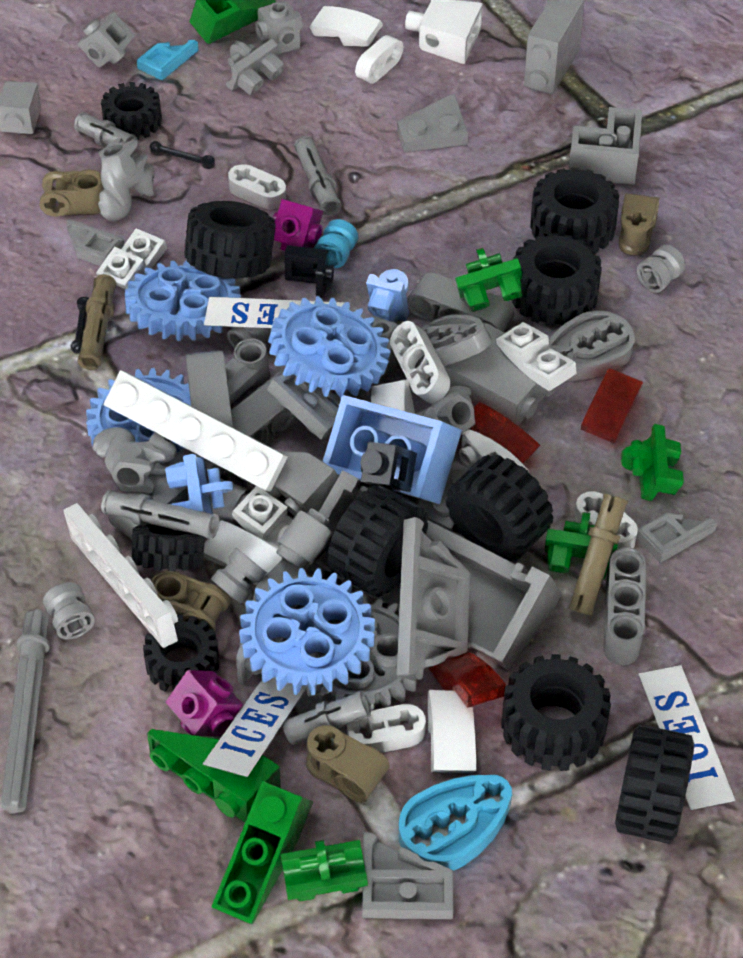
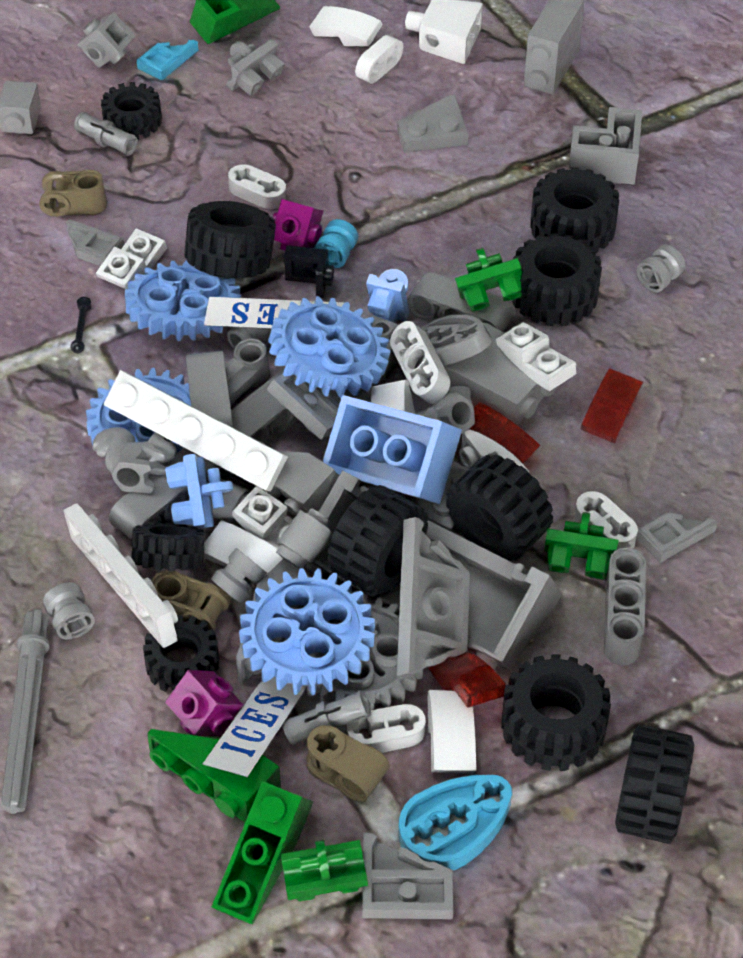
dark tan pin [78,274,116,370] -> none
light grey animal [98,138,155,221] -> none
light grey pin [101,489,220,539] -> none
black hinge [149,141,215,169] -> none
light grey brick [255,0,303,55] -> none
light grey pin [294,136,342,216] -> none
black brick [360,442,417,492] -> none
light grey piece [549,311,635,381] -> none
dark tan pin [568,493,629,616] -> none
dark tan piece [618,193,660,255] -> none
green hips [620,423,684,501] -> none
white sticker [639,665,736,810] -> none

